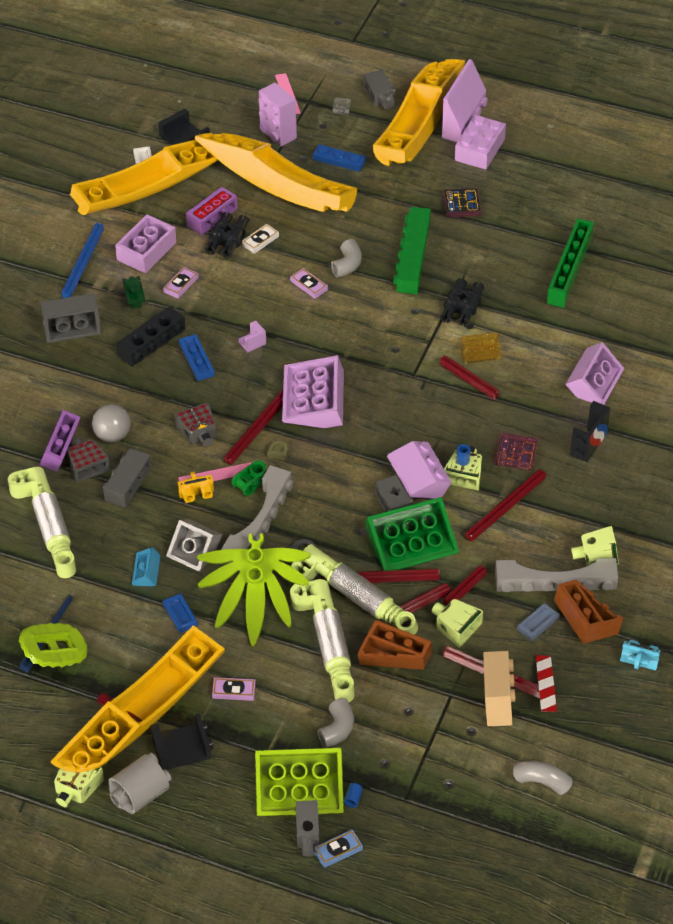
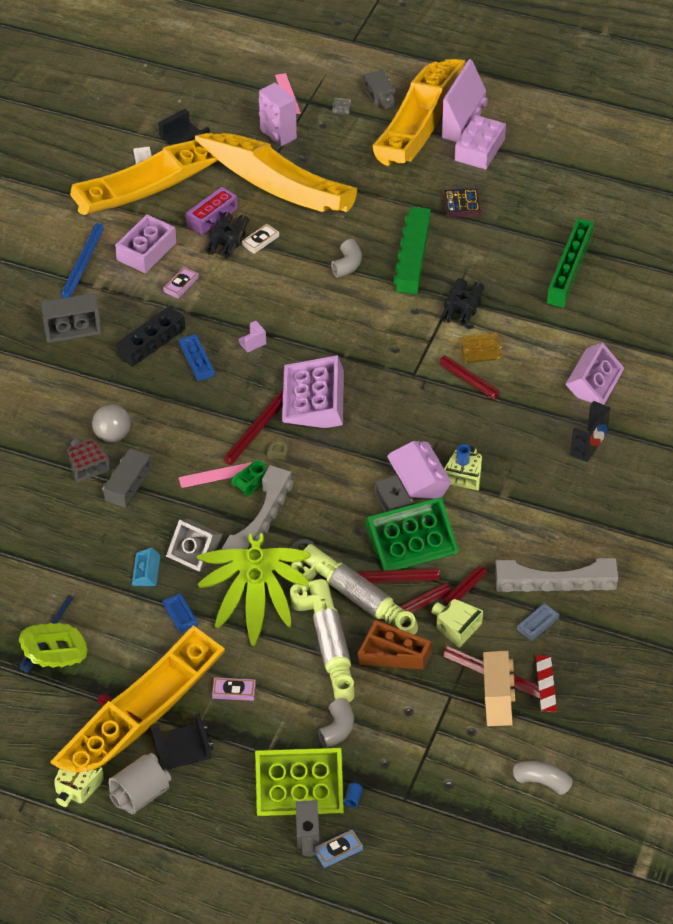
yellowish green piece [8,467,76,578] -> none
medium lavender brick [39,410,80,472] -> none
dark green hips [122,276,146,309] -> none
dark grey torso [175,402,216,447] -> none
yellow hips [178,472,214,503] -> none
lavender tile [290,268,328,299] -> none
blue plate [313,144,366,172] -> none
dark red axle [465,469,546,542] -> none
clear pink tile [495,433,539,471] -> none
dark orange wedge [554,580,623,644] -> none
yellowish green torso [571,526,619,566] -> none
medium azure hips [620,640,661,670] -> none

